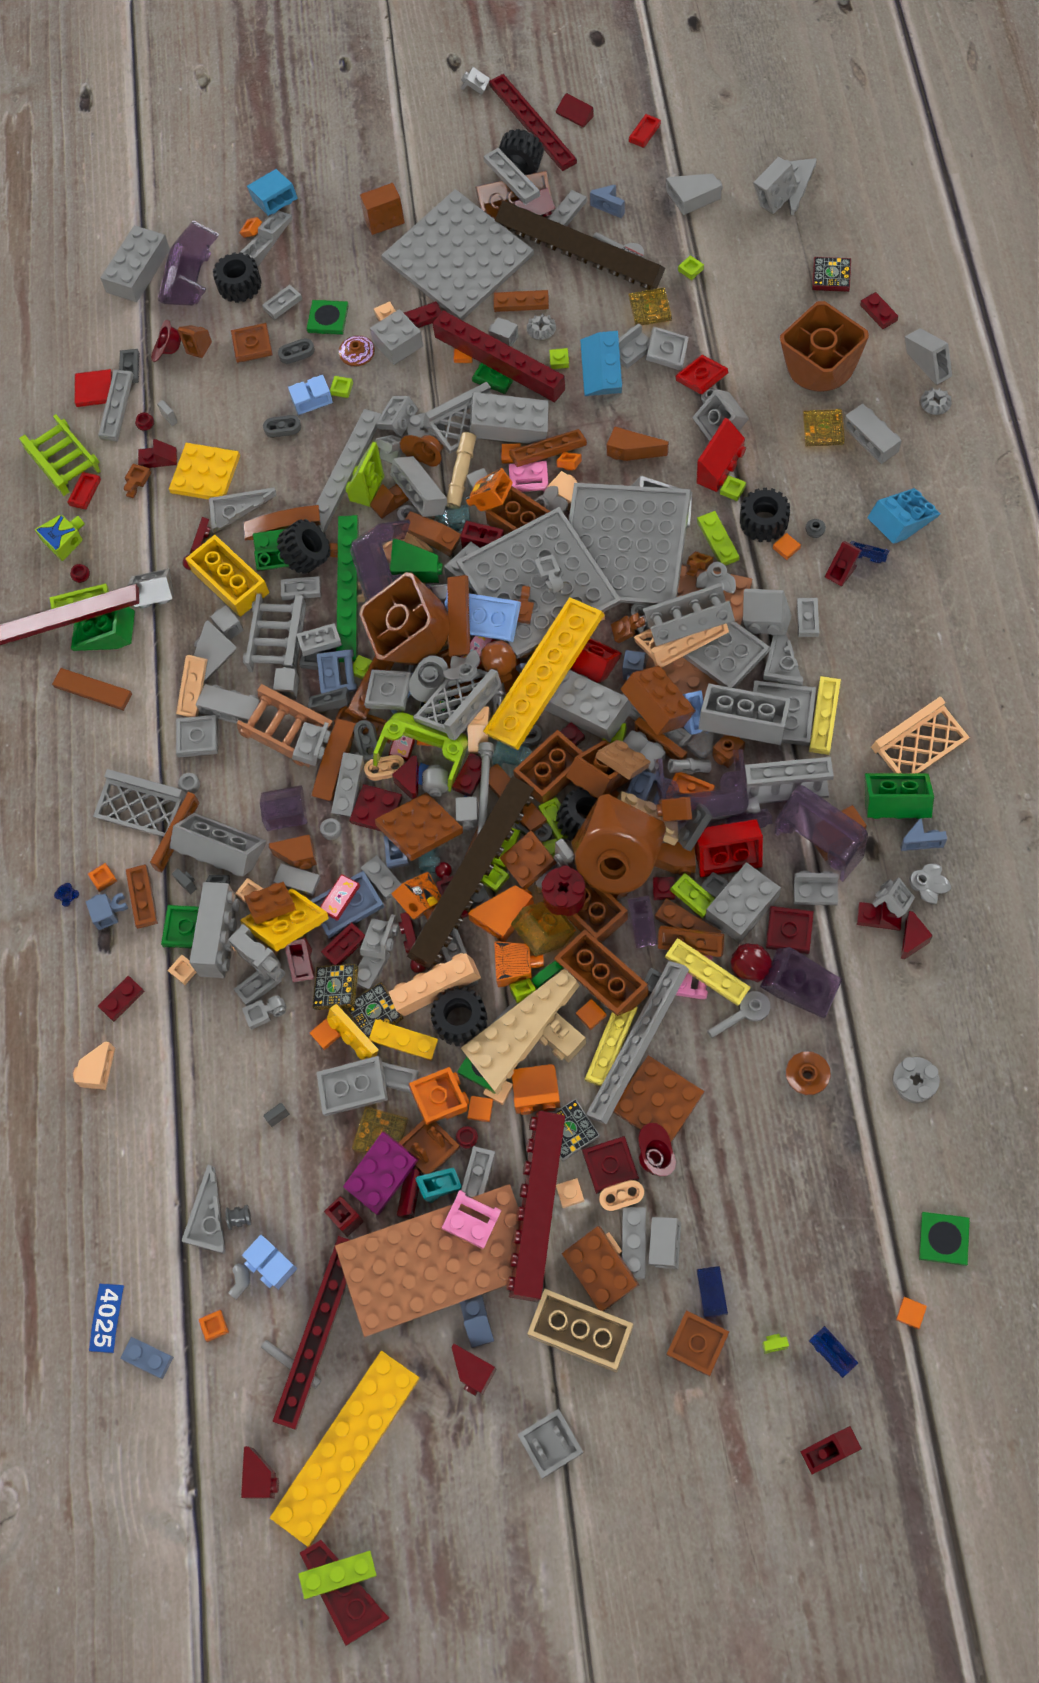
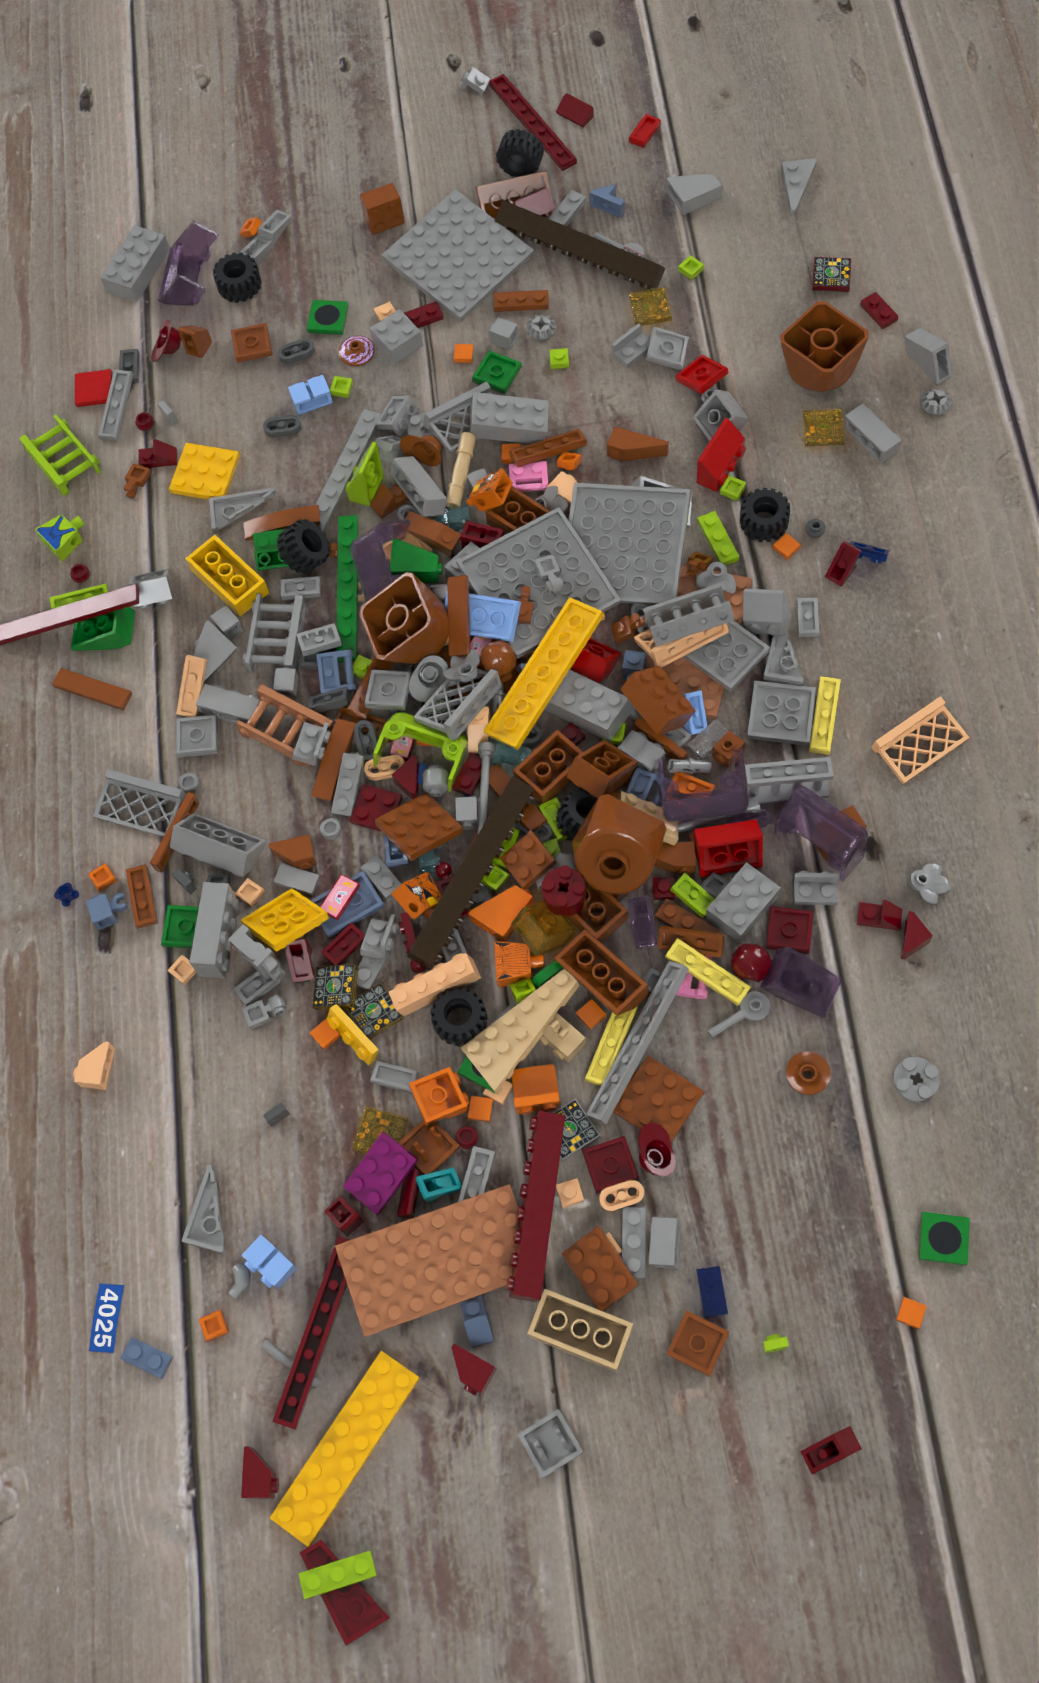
red tile [67,472,101,510] -> none
dark red plate [98,975,145,1022] -> none
dark red plate [182,517,211,570] -> none
dark grey bush [225,1205,251,1230] -> none
dark orange plate [244,881,296,925] -> none
dark azure brick [247,169,298,216] -> none
clear purple slope [260,785,307,831] -> none
light grey plate [262,285,302,320] -> none
light grey plate [317,1056,388,1116] -> none
yellow plate [369,1019,438,1061] -> none
dark red brick [432,310,565,403] -> none
bright pink plate [441,1190,501,1249] -> none
light grey plate [484,148,540,205] -> none
light grey plate [554,839,574,869] -> none
dark azure slope [580,331,622,396] -> none
medium nougat plate [595,740,651,780] -> none
dark orange slope [656,797,692,821] -> none
dark grey plate [678,803,713,851] -> none
light grey brick [698,683,791,745] -> none
light grey brick [753,157,798,214] -> none
clear blue plate [809,1326,858,1378] -> none
green slope [864,773,934,819] -> none
dark azure slope [867,488,941,544] -> none
light grey bracket [872,877,915,918] -> none
sand blue slope [900,818,947,851] -> none

